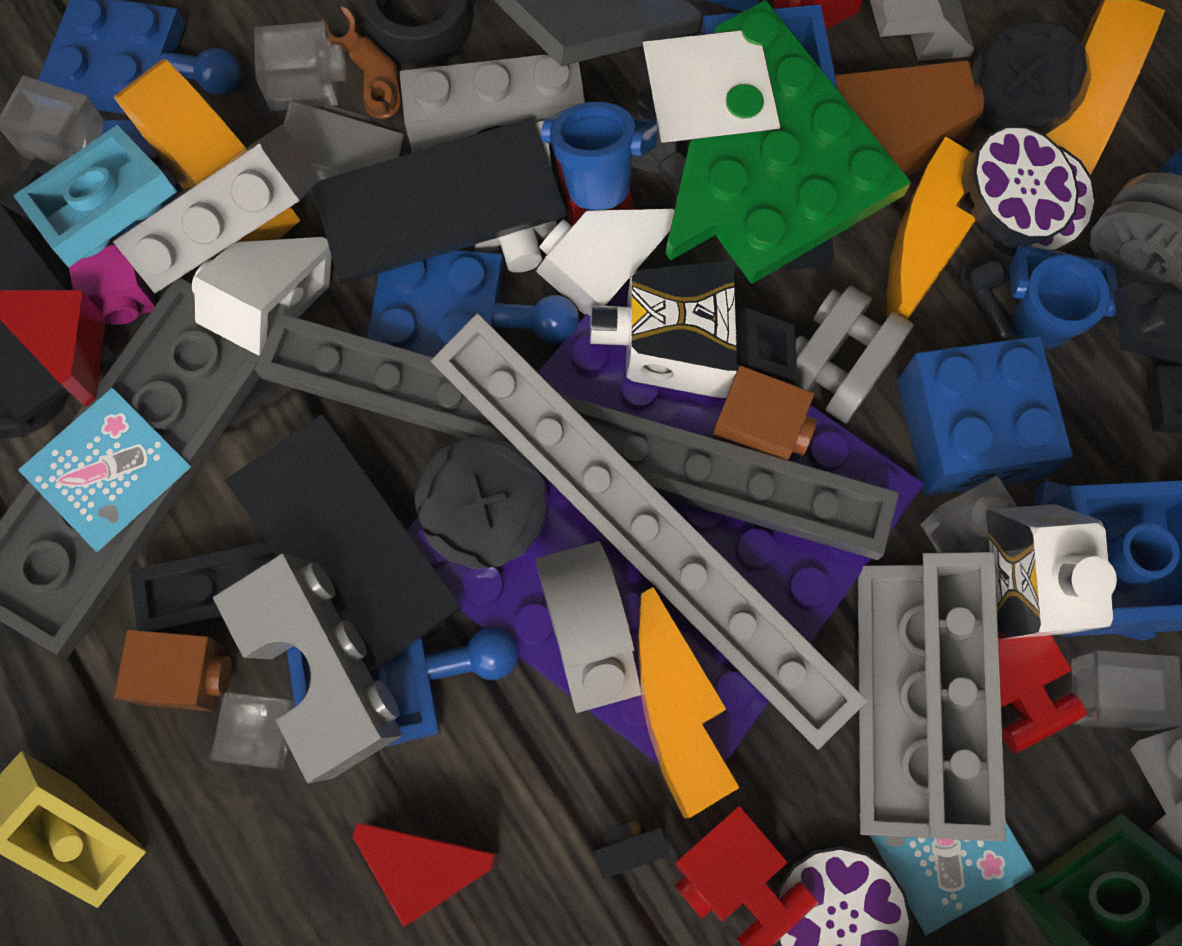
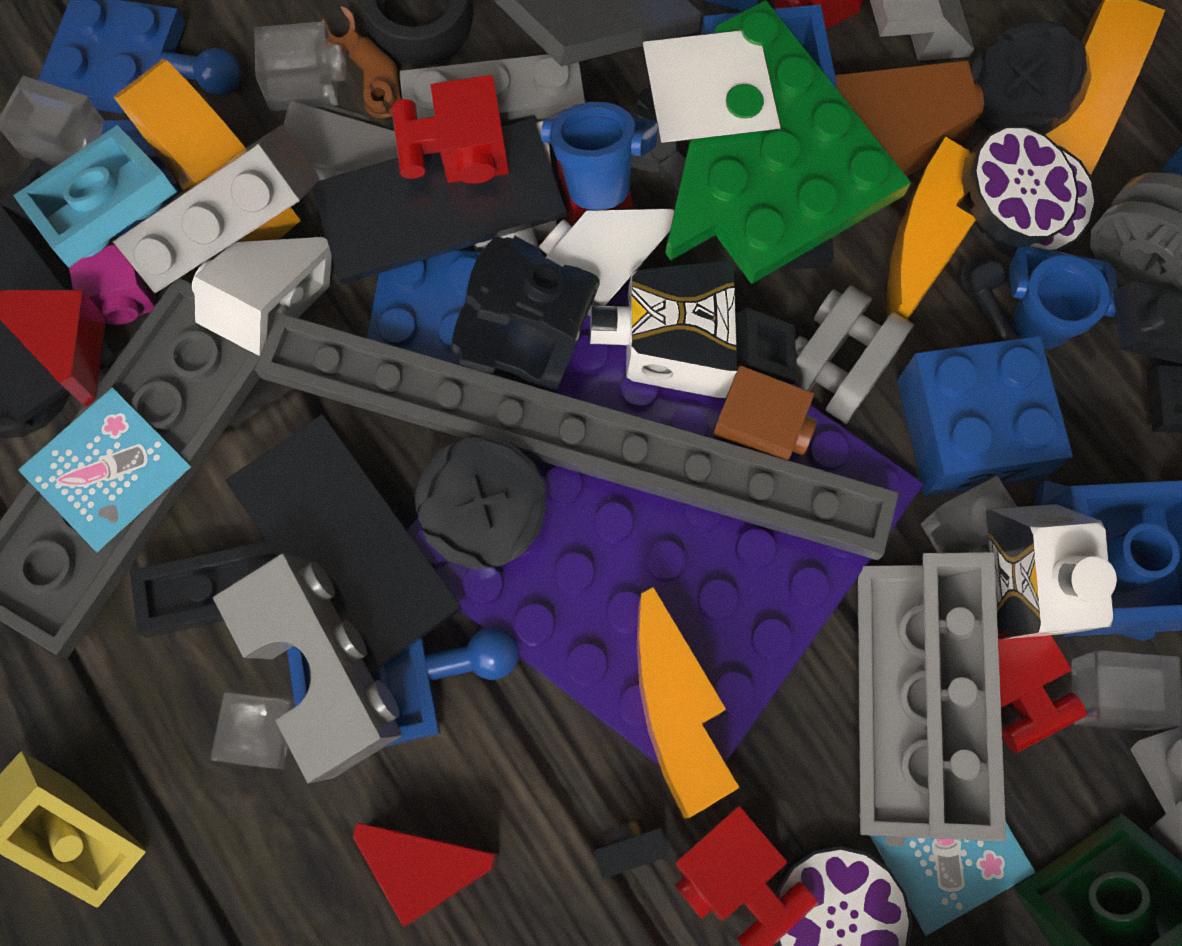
dark orange brick [114,630,232,712] -> none
light grey plate [430,313,867,750] -> none
light grey brick [535,541,642,713] -> none
none -> red brick [391,75,509,184]
none -> black piece [451,235,600,392]

